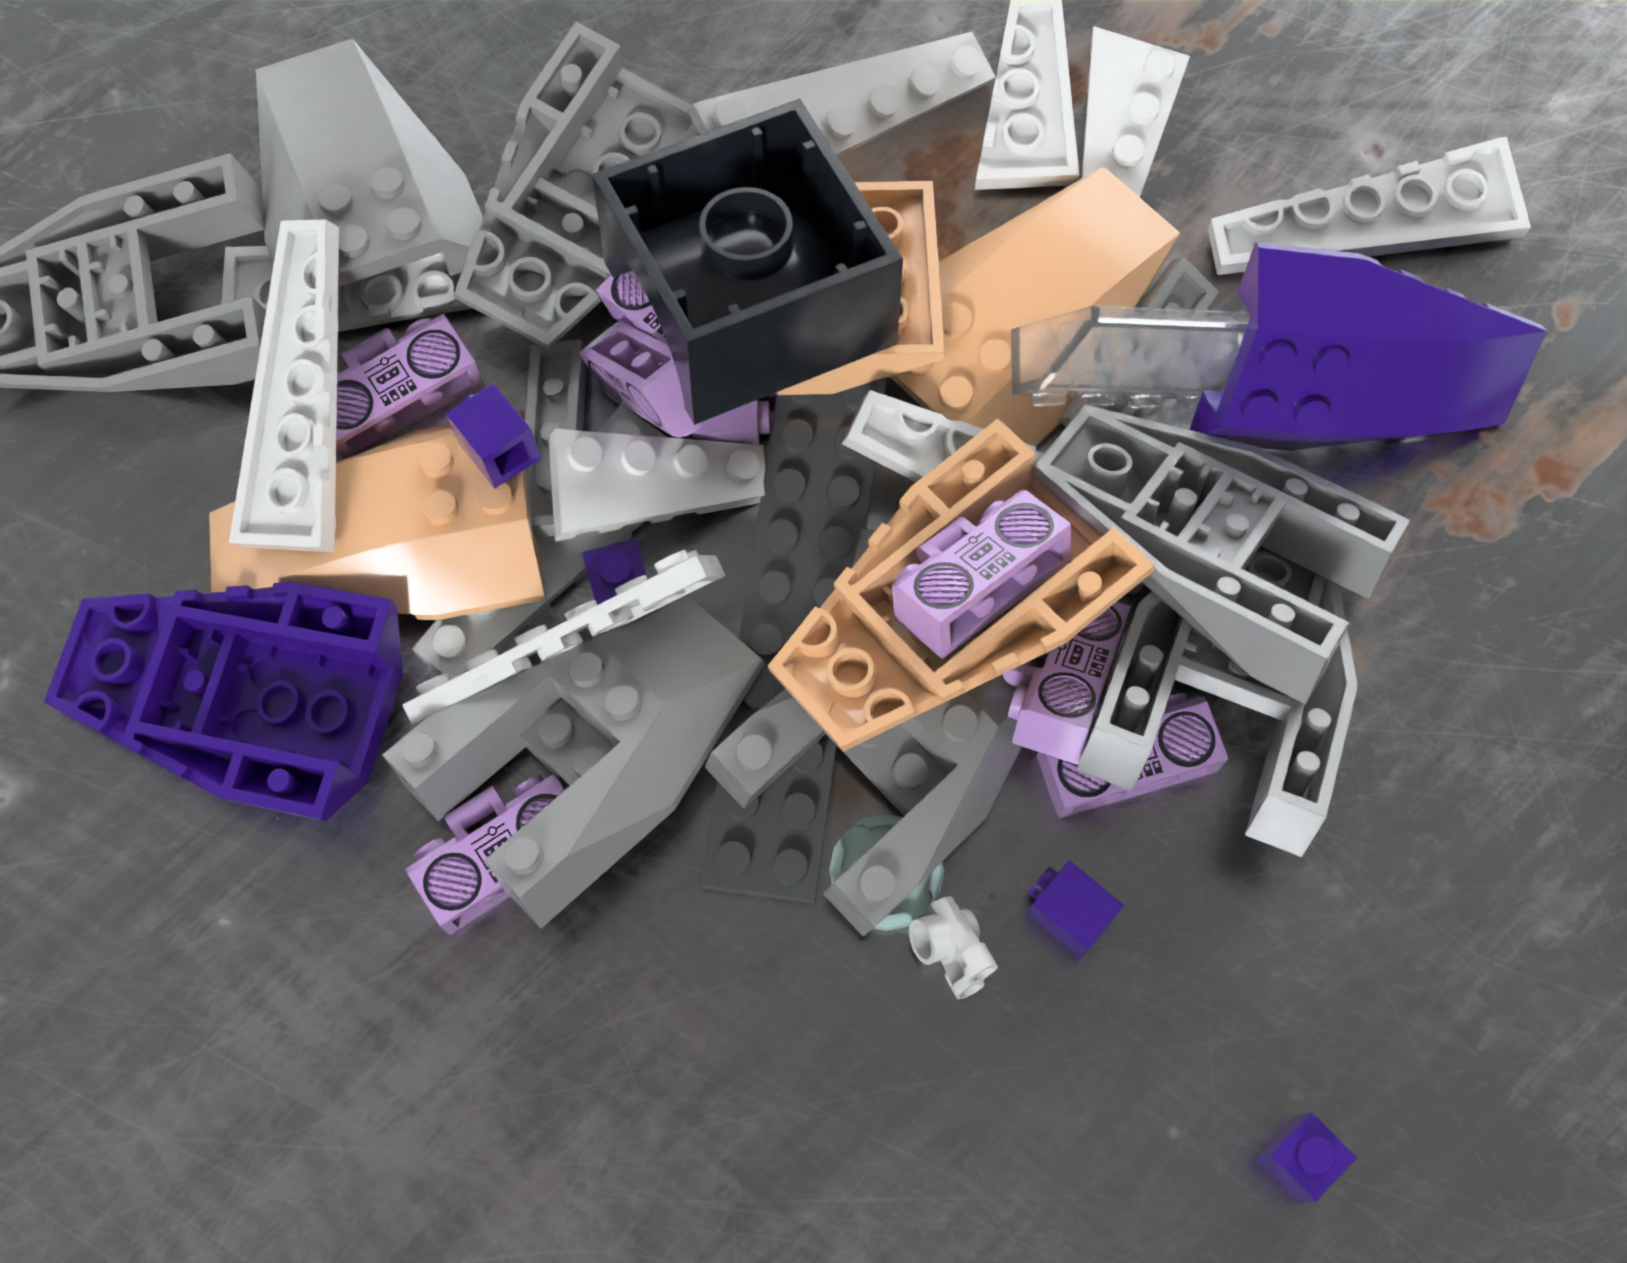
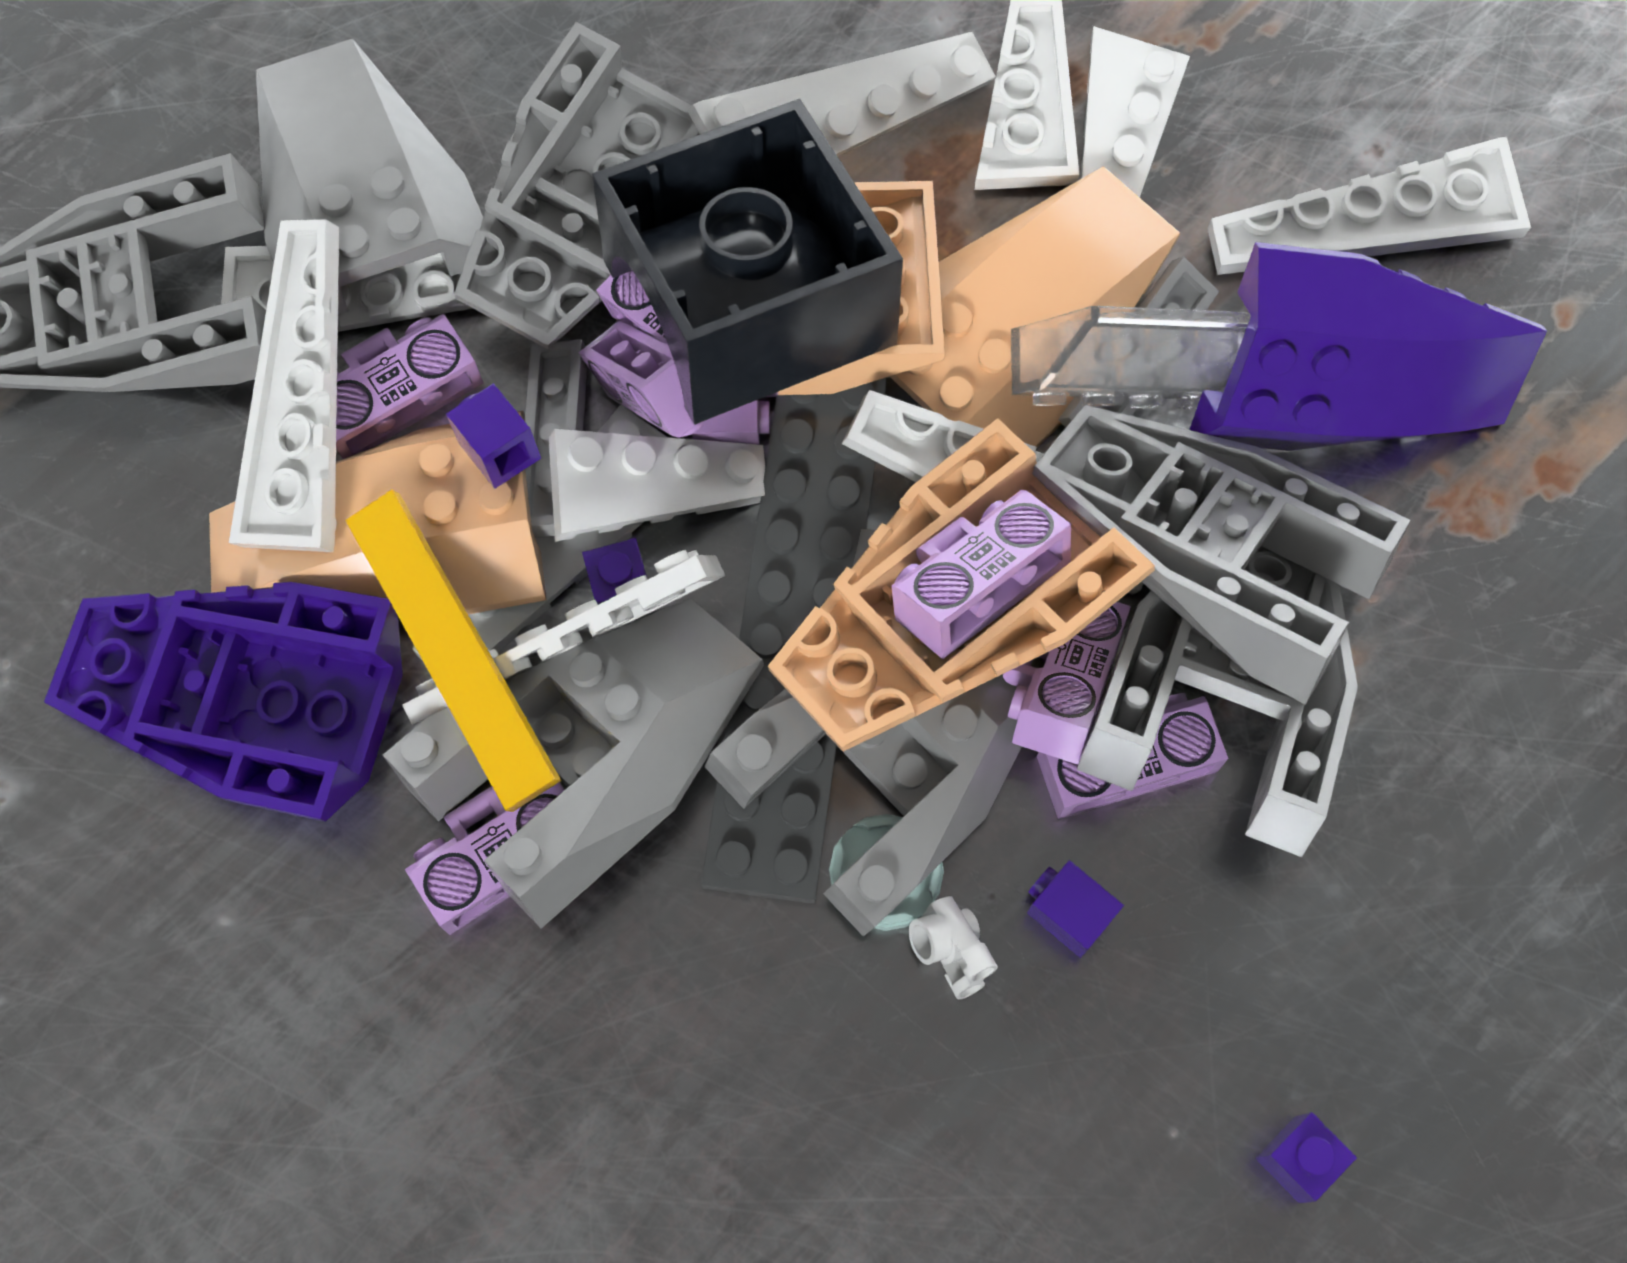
none -> yellow tile [345,489,561,812]

